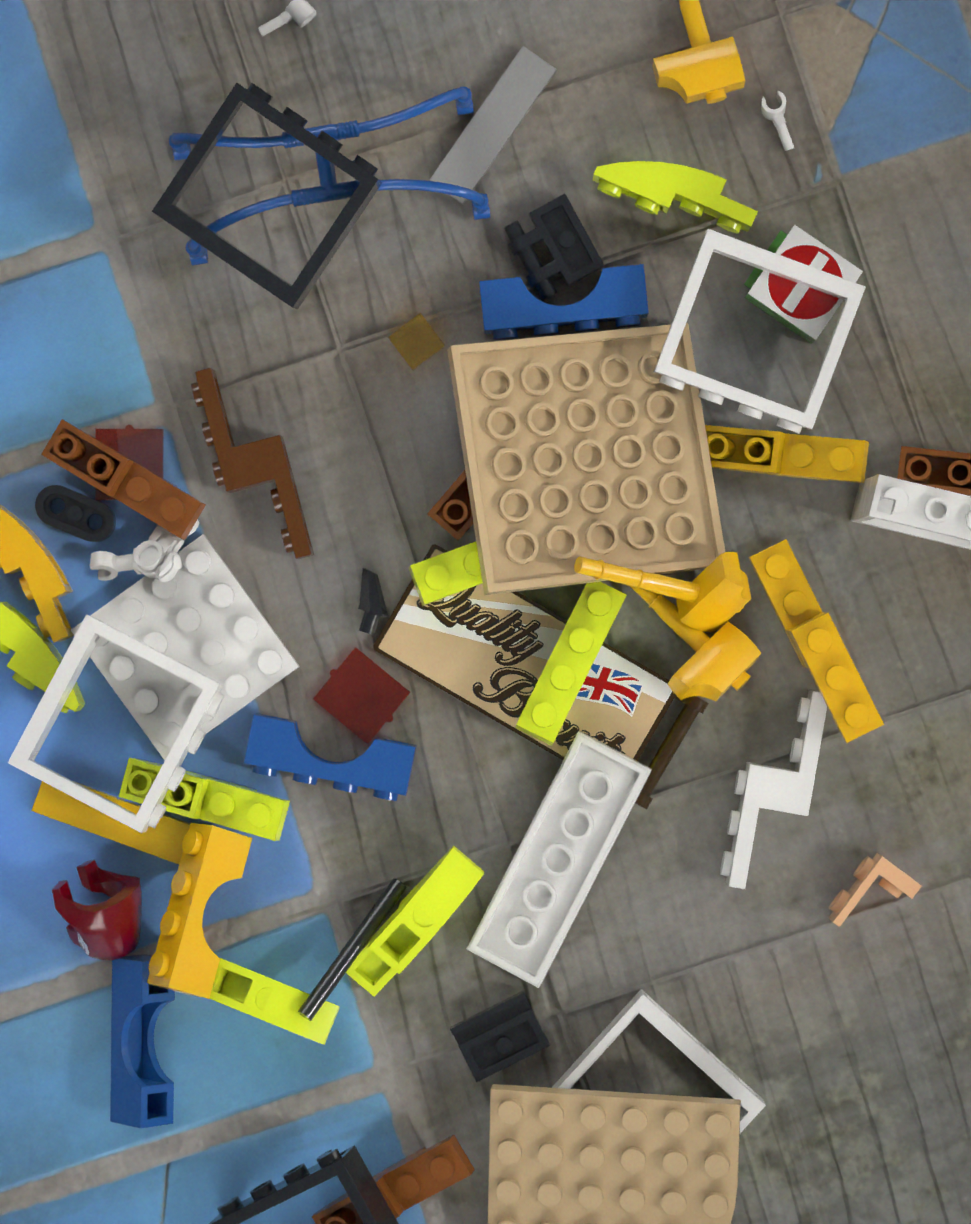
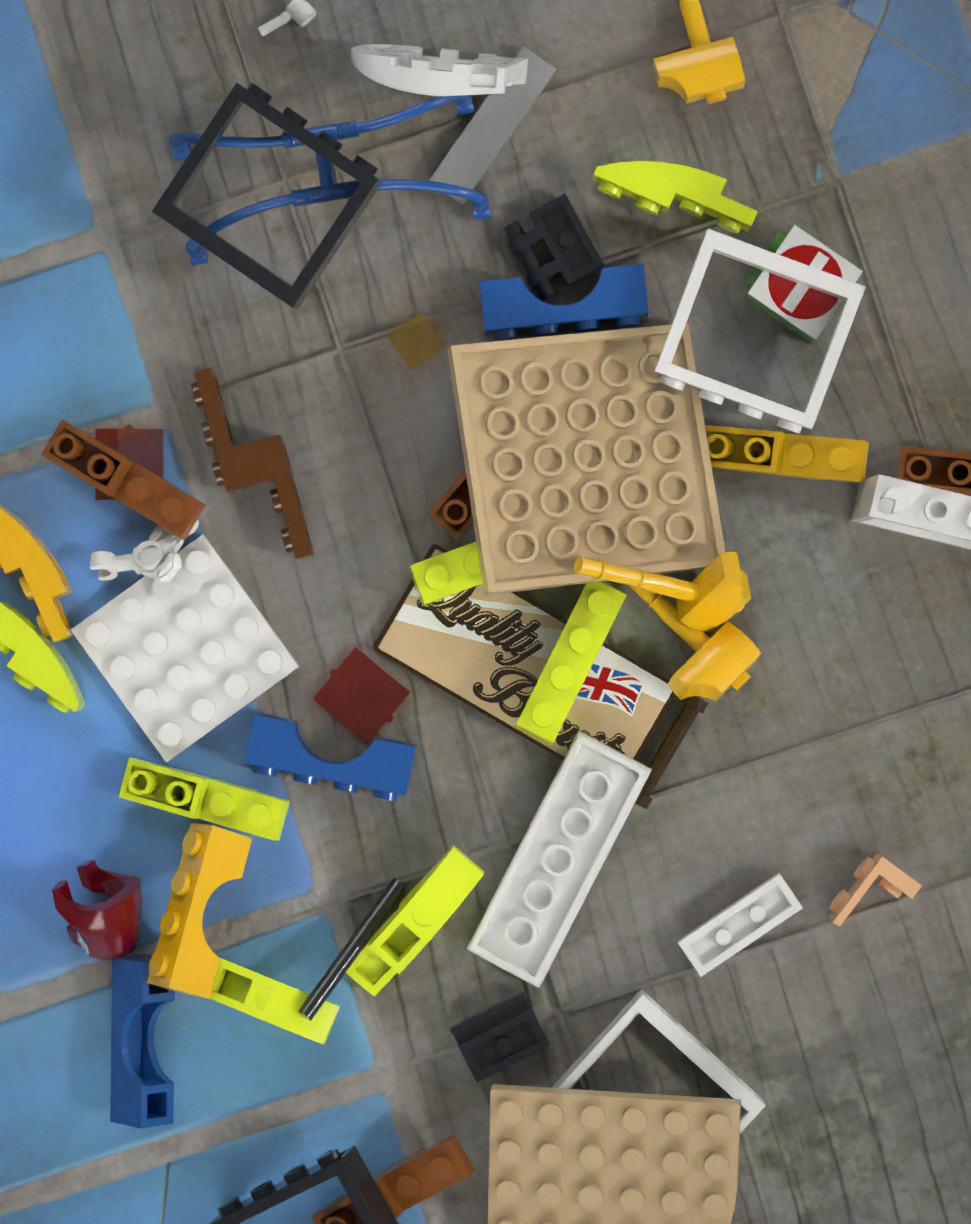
white window [8,614,224,833] -> none
yellow tile [31,781,190,864] -> none
black plate [35,485,116,542] -> none
black bar [358,568,388,635] -> none
white bracket [720,690,827,889] -> none
yellow bracket [748,539,884,743] -> none
white hand [761,91,794,151] -> none
none -> white slope [351,44,528,96]
none -> white plate [677,873,803,977]

